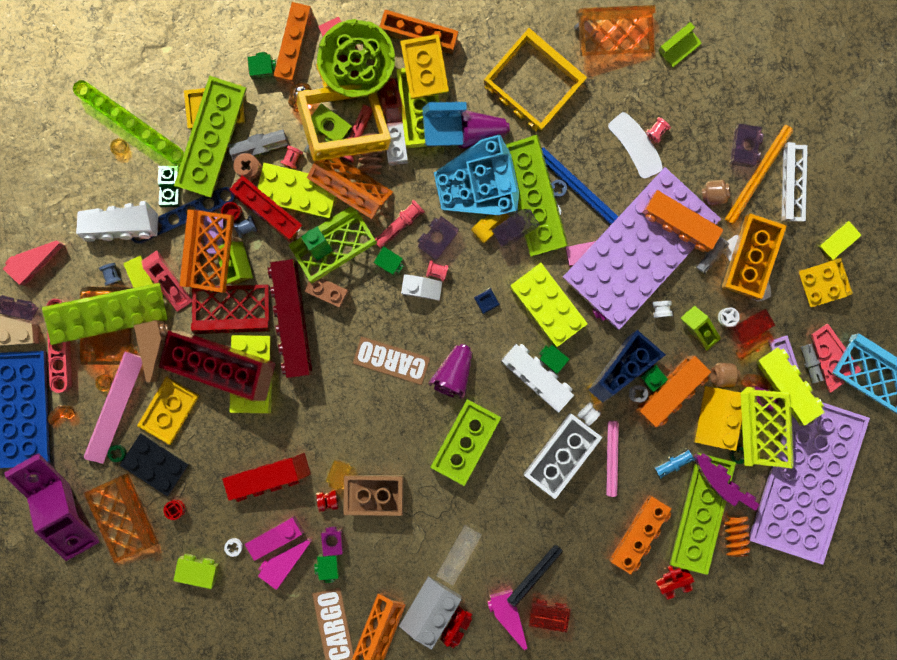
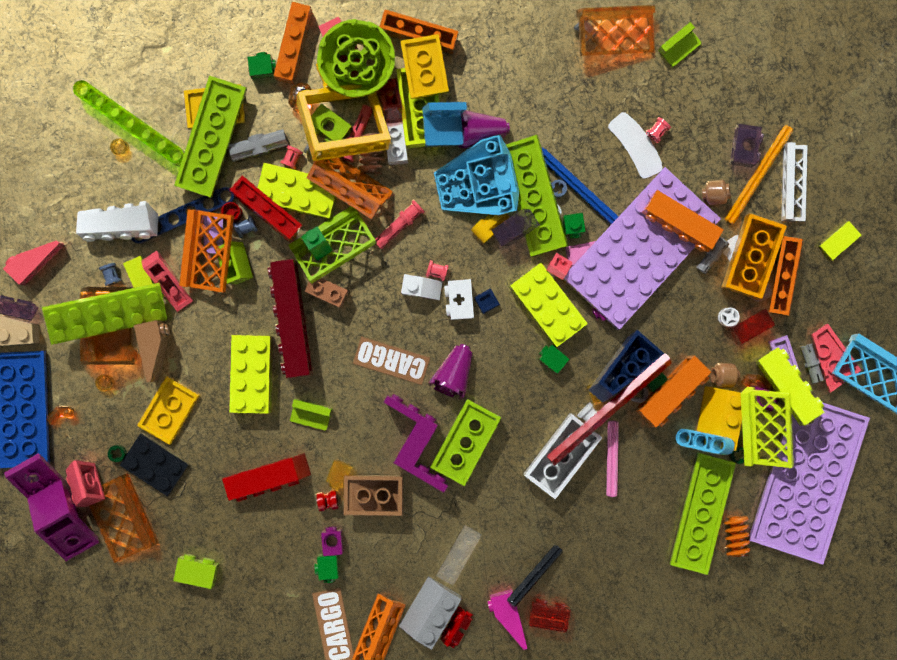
coral beam [47,299,72,393] -> none
bright pink tile [84,352,142,464] -> none
slope [158,166,179,207] -> none
dark red brick [159,330,275,401] -> none
red wheel [163,499,186,520] -> none
red fence [191,284,271,334] -> none
white bush [224,538,243,557] -> none
nougat piece [233,153,262,183] -> none
dark pink slope [245,516,304,561] -> none
dark pink slope [258,538,312,590] -> none
green brick [373,246,405,276] -> none
clear purple brick [417,216,459,261] -> none
yellow window [483,28,587,132] -> none
white wedge [501,344,574,412] -> none
orange brick [609,495,672,574] -> none
white wheel [652,301,673,318] -> none
dark azure pin [655,450,694,479] -> none
red hips [656,566,694,600] -> none
lime slope [681,306,721,351] -> none
magenta slope [693,453,760,511] -> none
clear orange pin [735,329,774,361] -> none
yellow bracket [799,258,853,307] -> none
none -> coral slope [66,460,105,507]
none -> lime panel [290,399,332,431]
none -> magenta bracket [383,394,448,493]
none -> white brick [444,279,474,320]
none -> coral bracket [547,253,573,280]
none -> tile [547,353,672,466]
none -> green brick [562,213,586,239]
none -> medium azure beam [676,429,734,455]
none -> orange brick [769,236,803,317]

